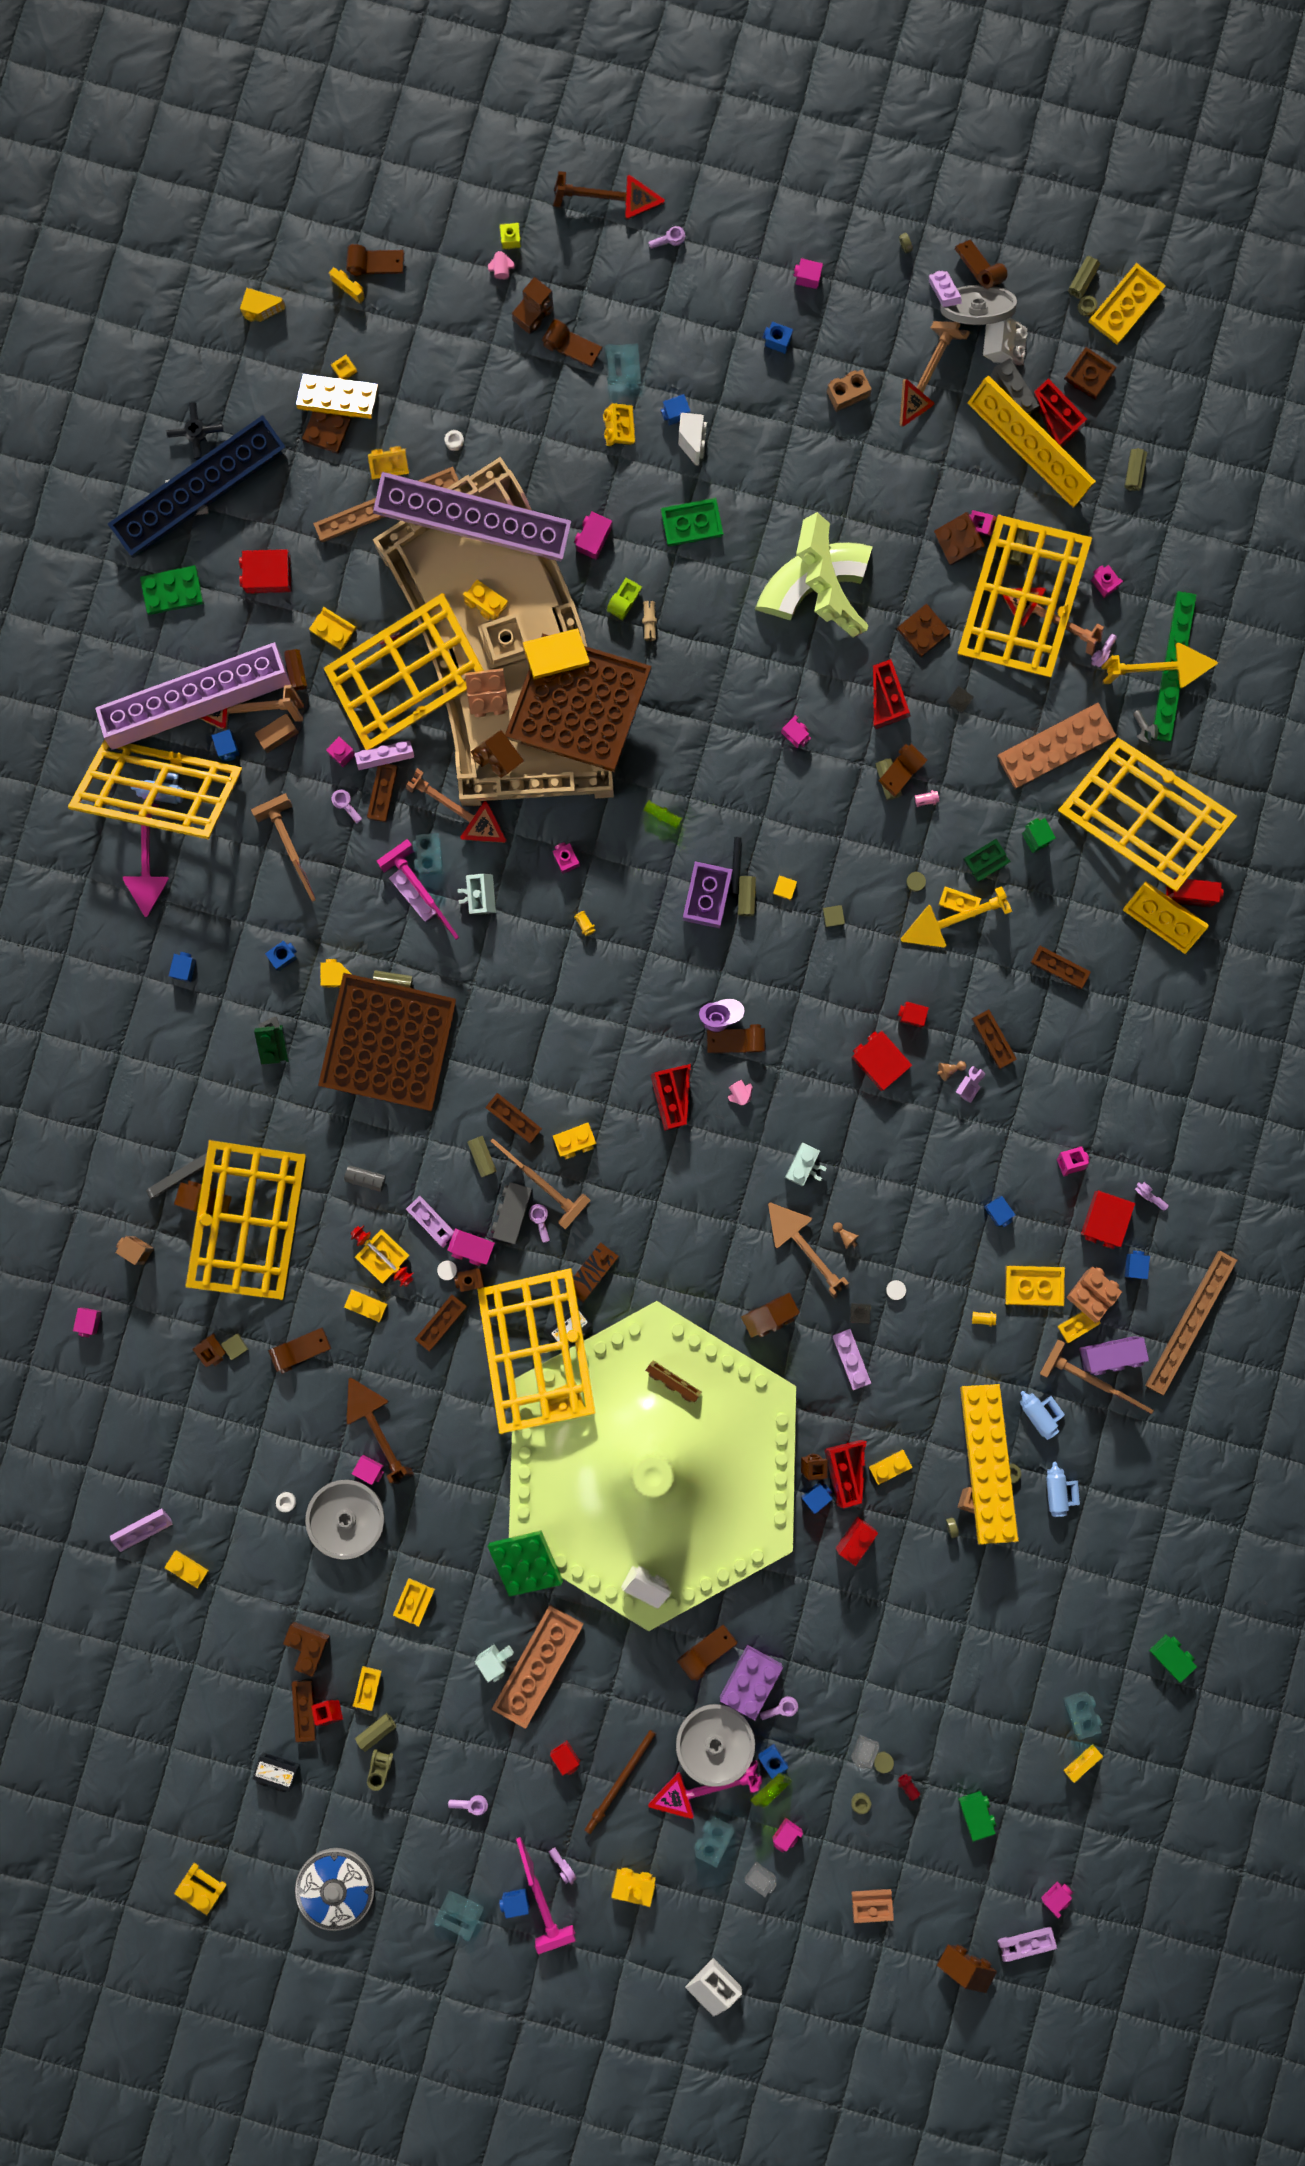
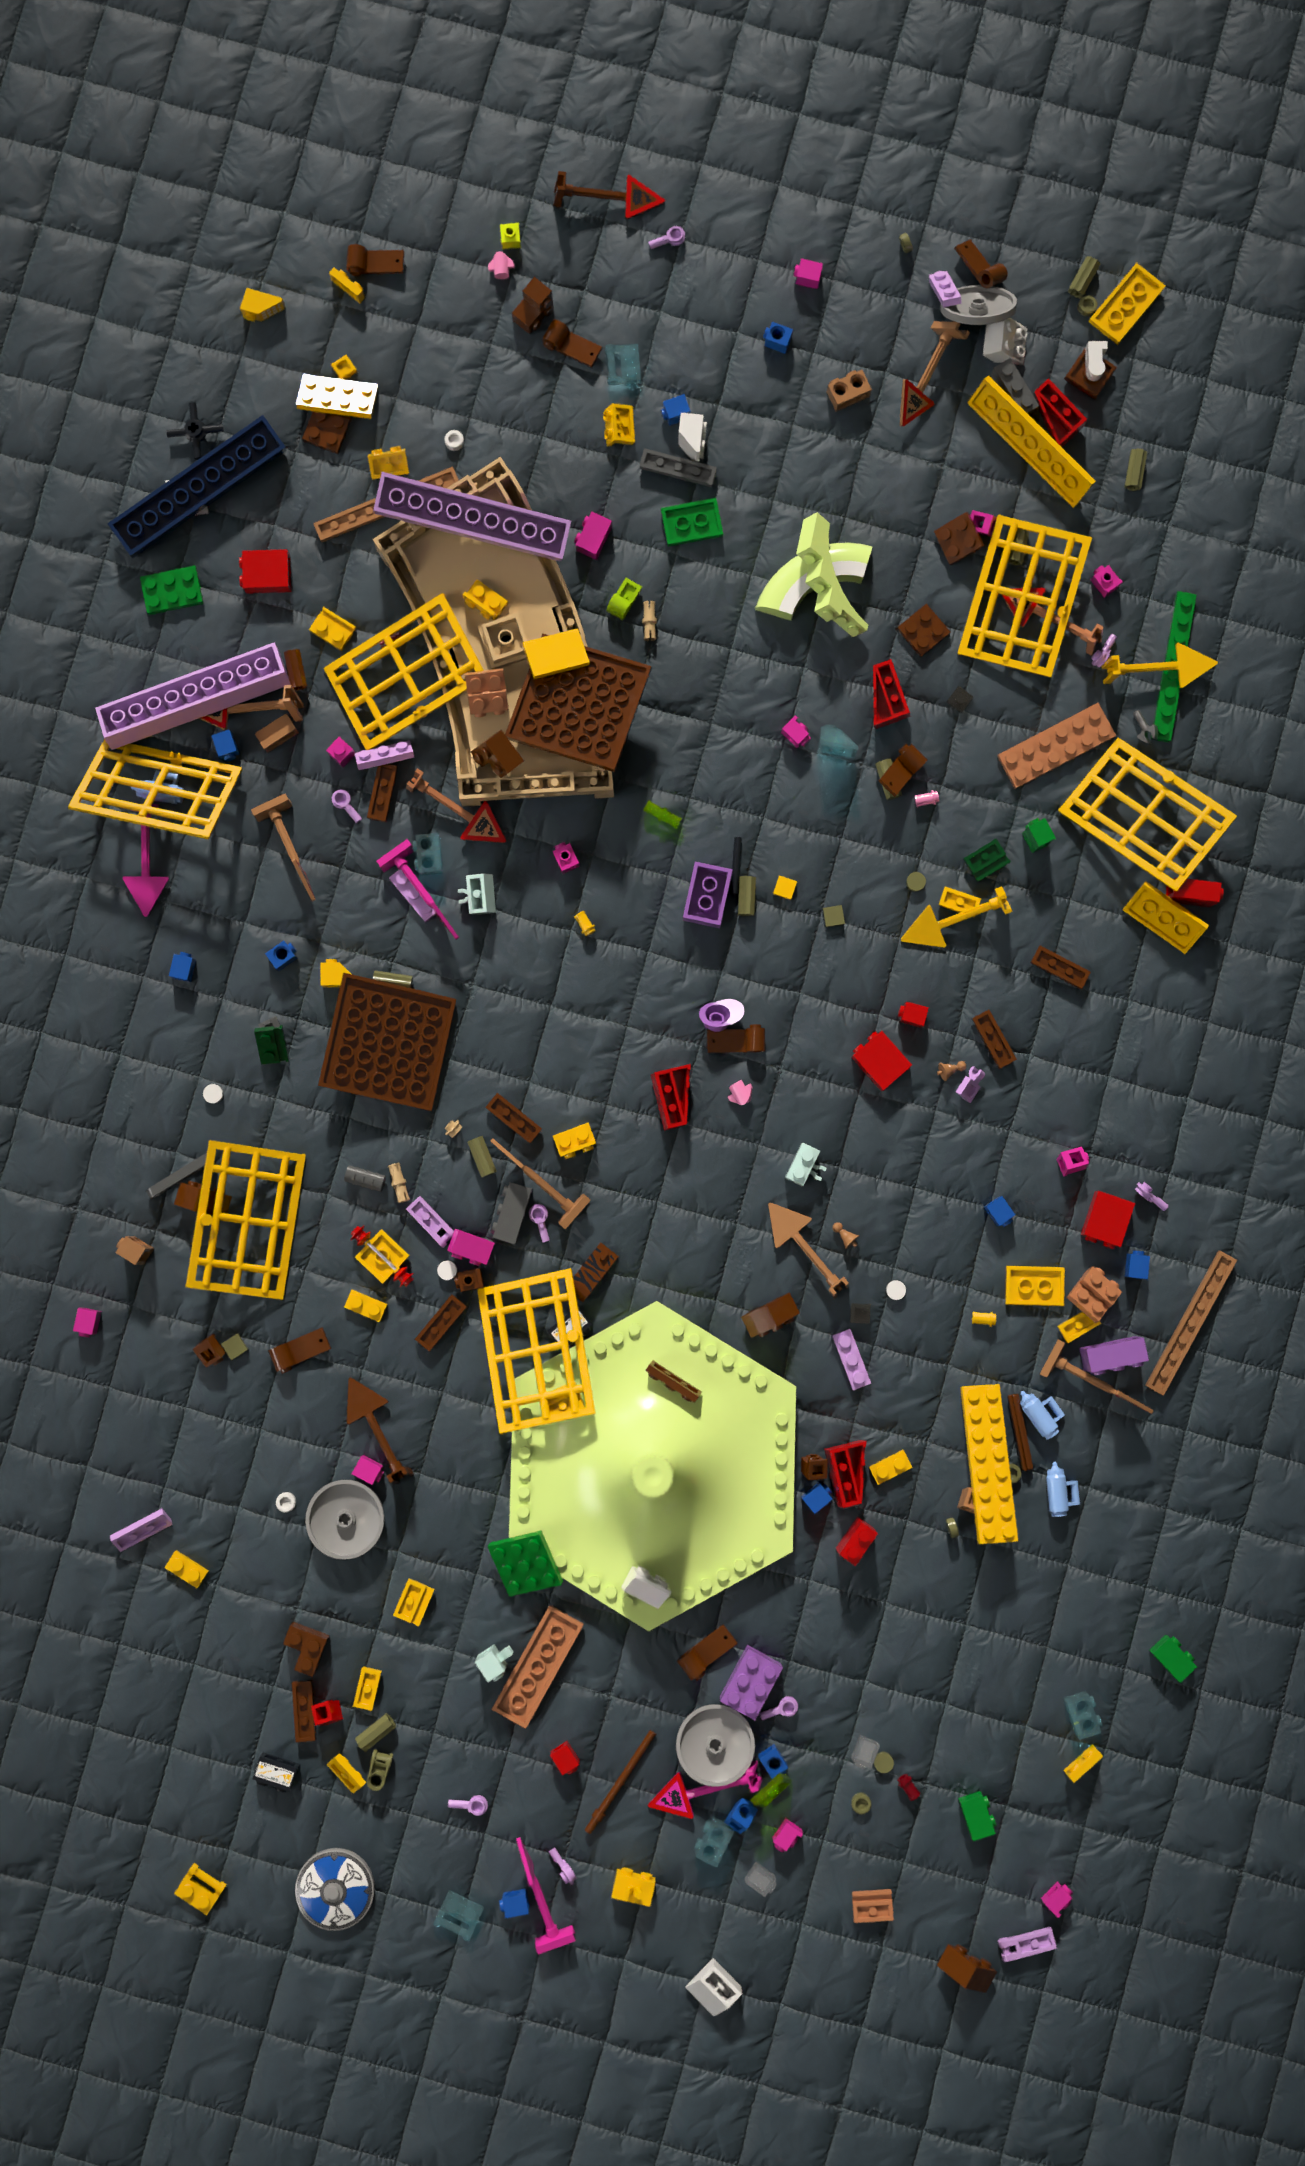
none -> white tile [203,1084,224,1104]
none -> yellow plate [327,1753,366,1793]
none -> tan pin [388,1163,410,1203]
none -> tan plate [445,1120,462,1138]
none -> dark grey plate [639,448,717,487]
none -> blue brick [724,1798,758,1834]
none -> clear light blue slope [817,725,858,758]
none -> reddish brown axle [1007,1394,1033,1471]
none -> white leg [1085,341,1107,381]

